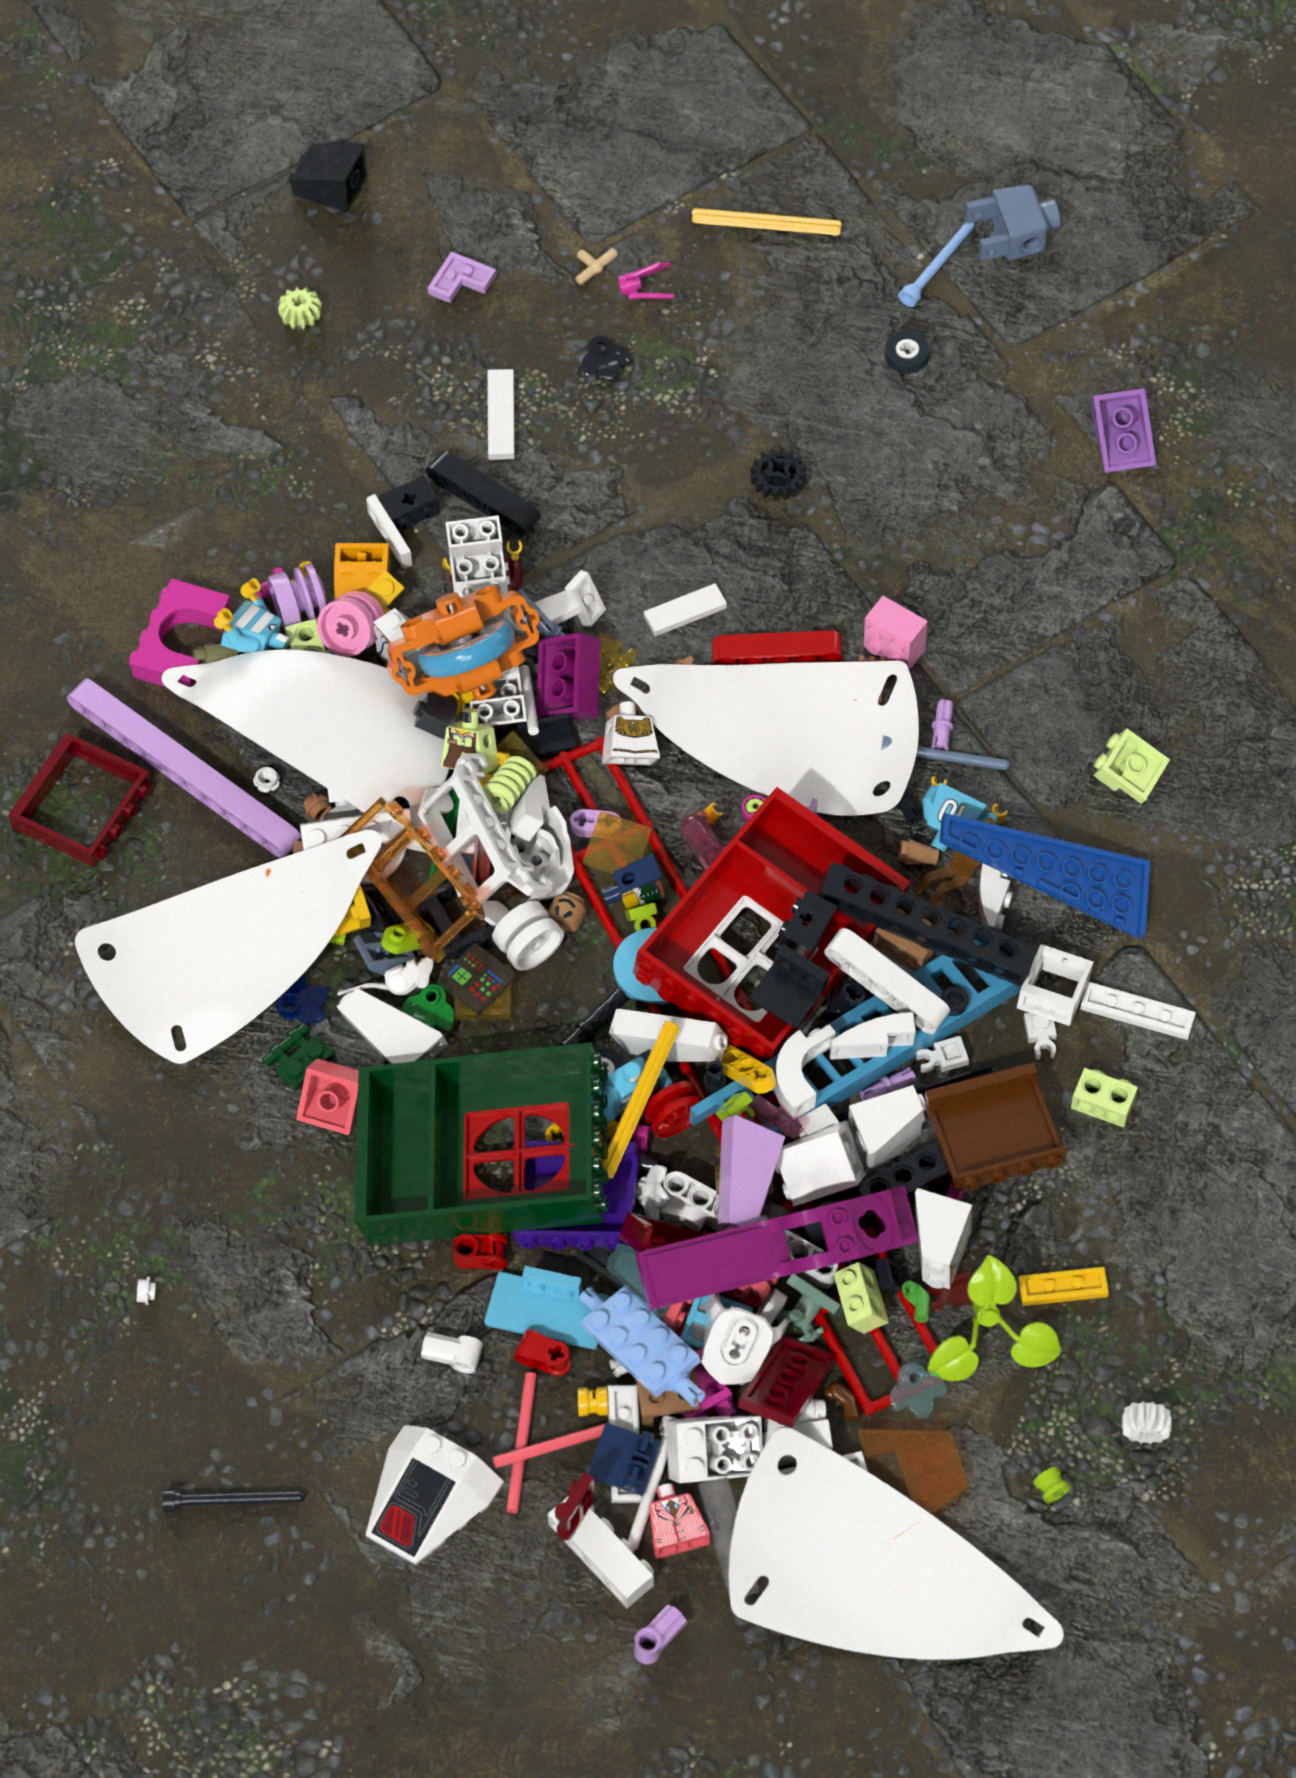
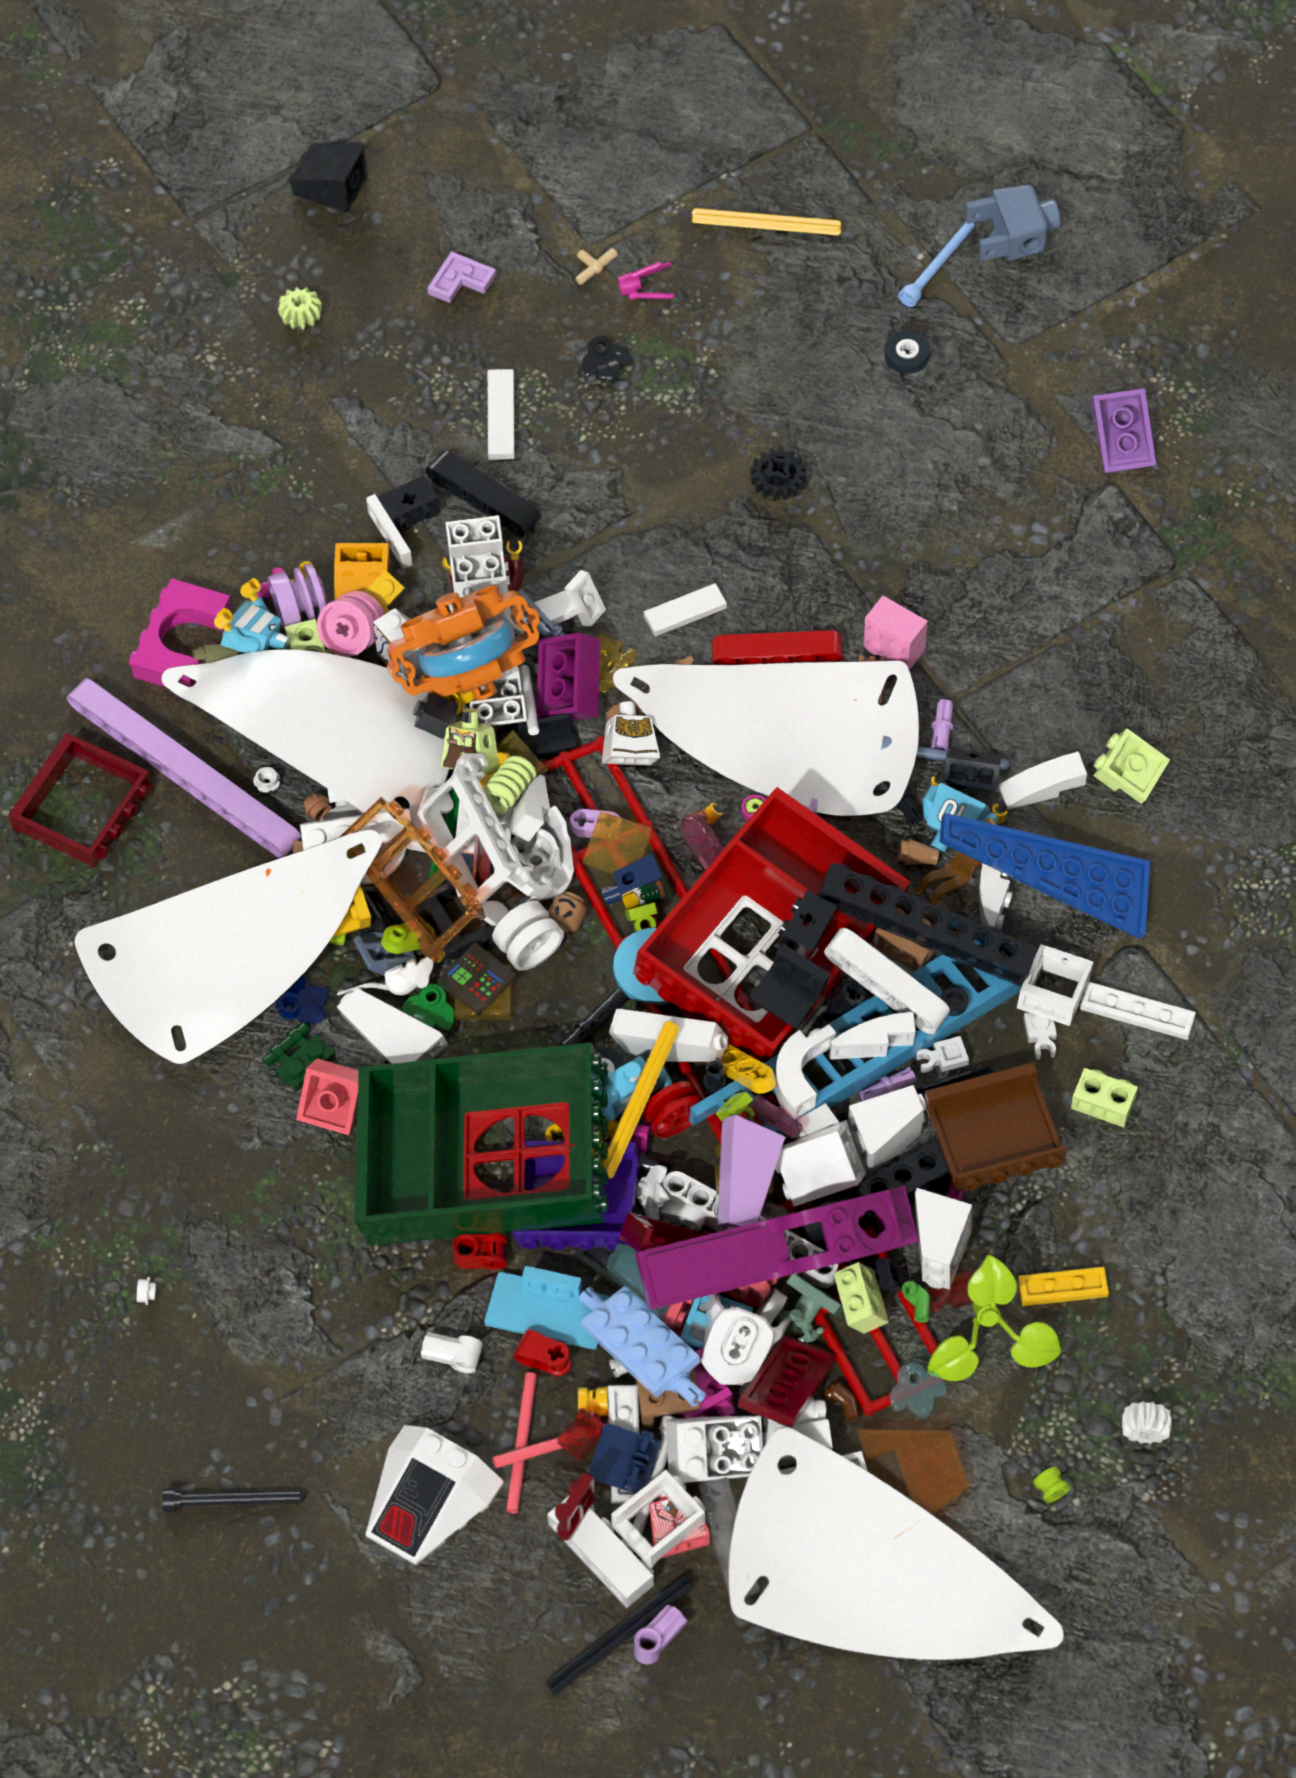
none -> black axle [546,1575,693,1695]
none -> clear red bracket [557,1407,604,1461]
none -> white window [611,1470,706,1569]
none -> black brick [942,747,1001,791]
none -> white slope [999,752,1087,810]

